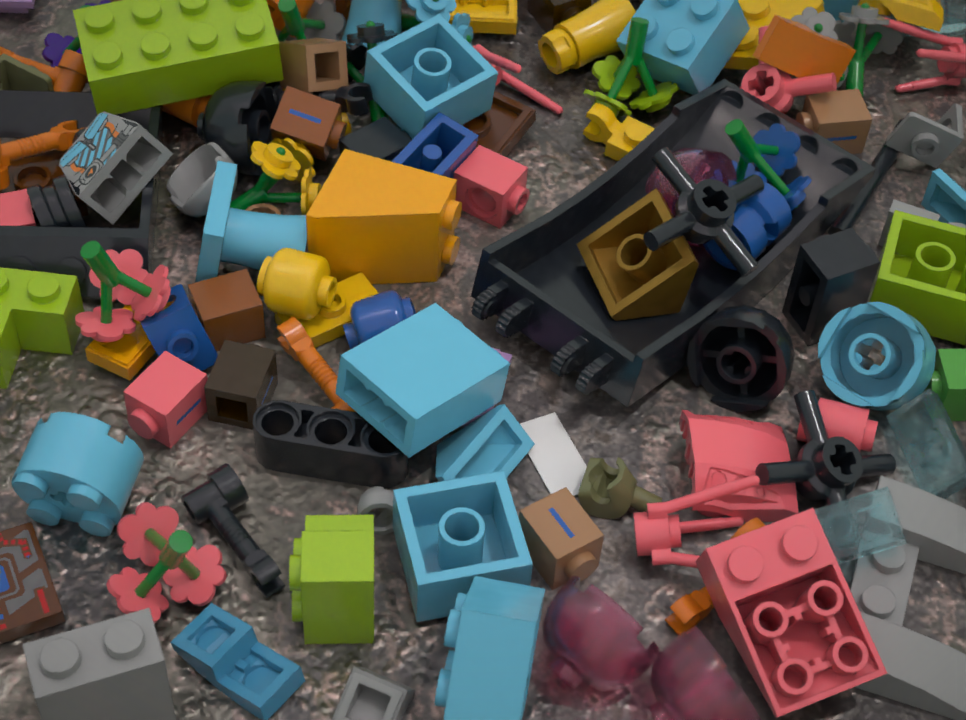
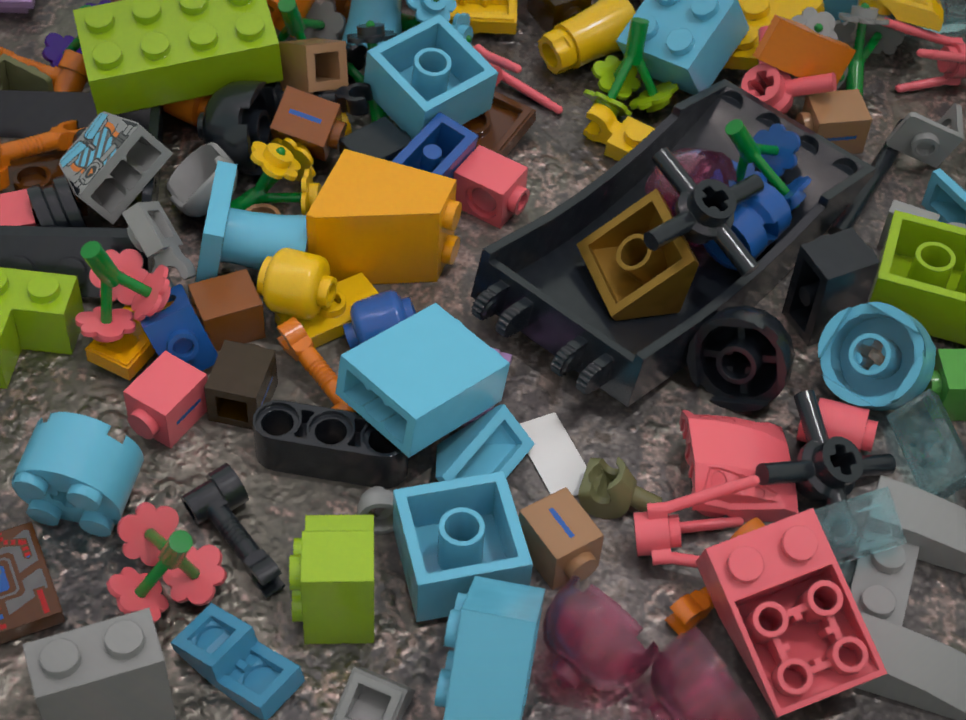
none -> light grey plate [122,201,196,288]

